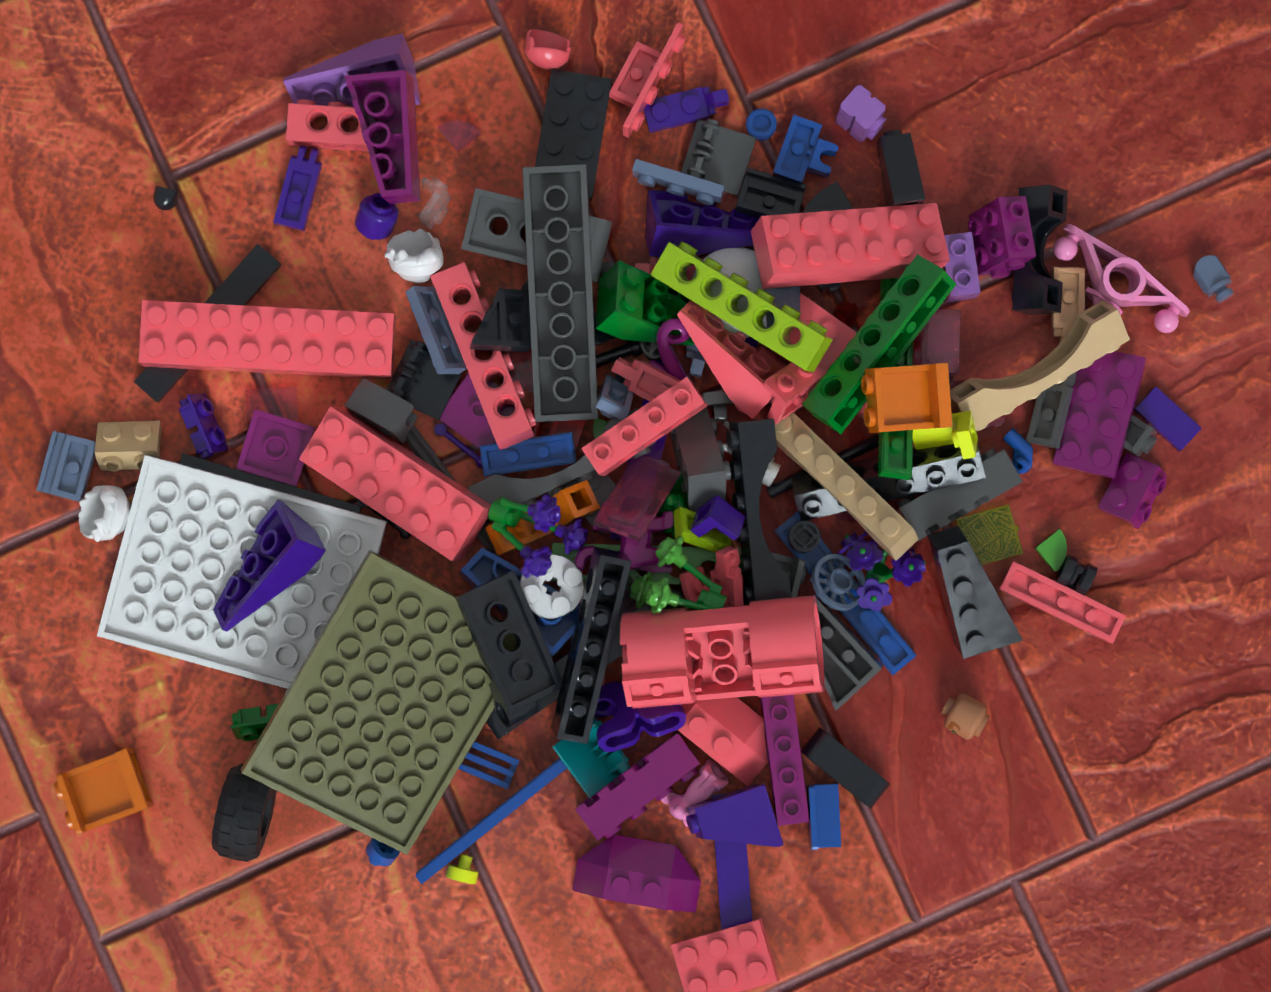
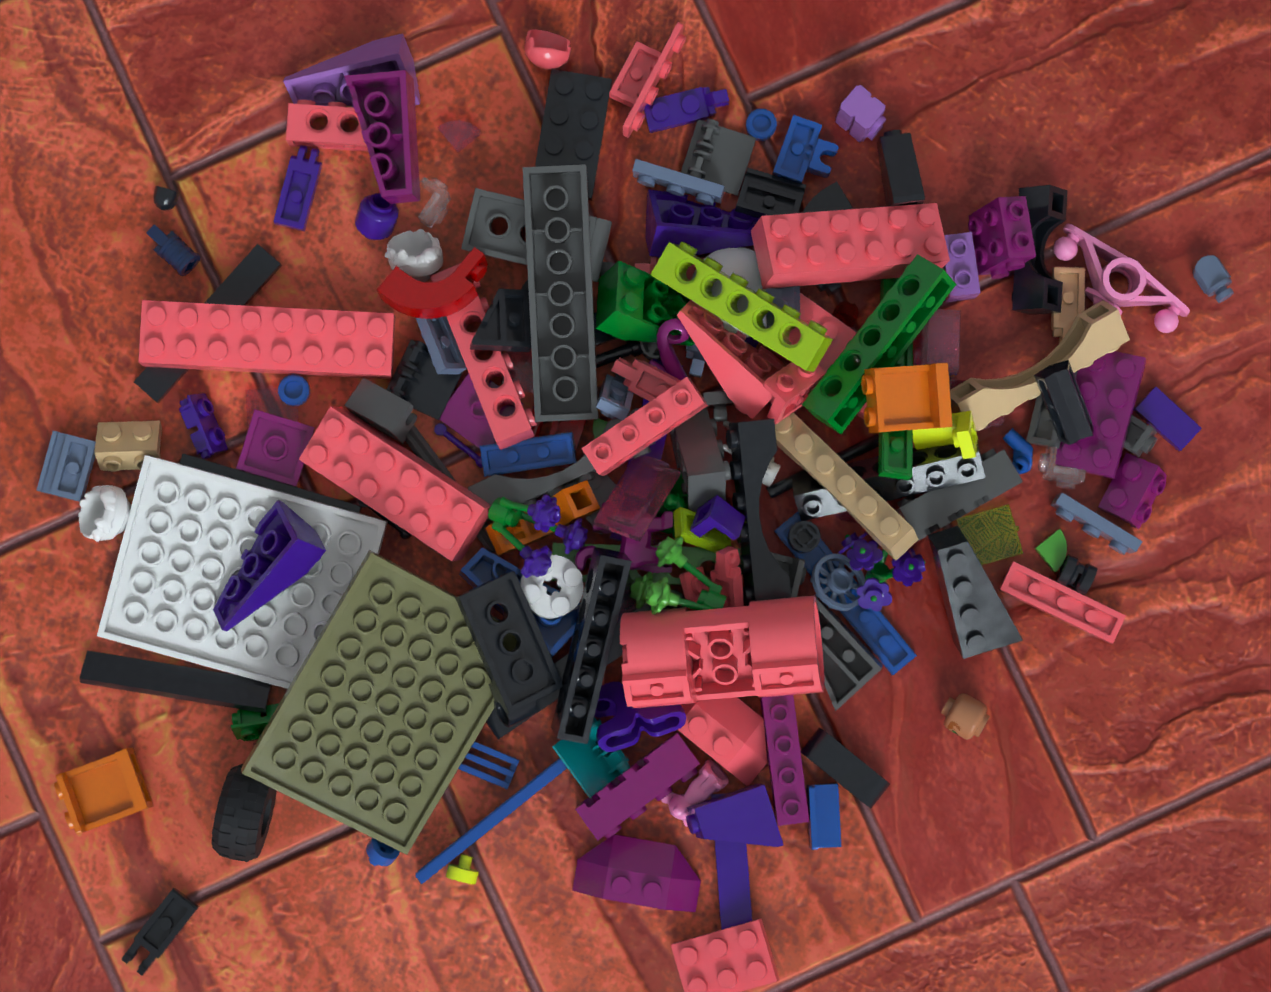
none -> black tile [79,651,272,713]
none -> black hinge [121,888,199,976]
none -> dark blue hinge [146,224,201,276]
none -> blue tile [278,374,310,406]
none -> red arch [377,247,488,319]
none -> black piece [1034,360,1094,445]
none -> clear bracket [1038,447,1086,489]
none -> sand blue plate [1051,493,1143,555]

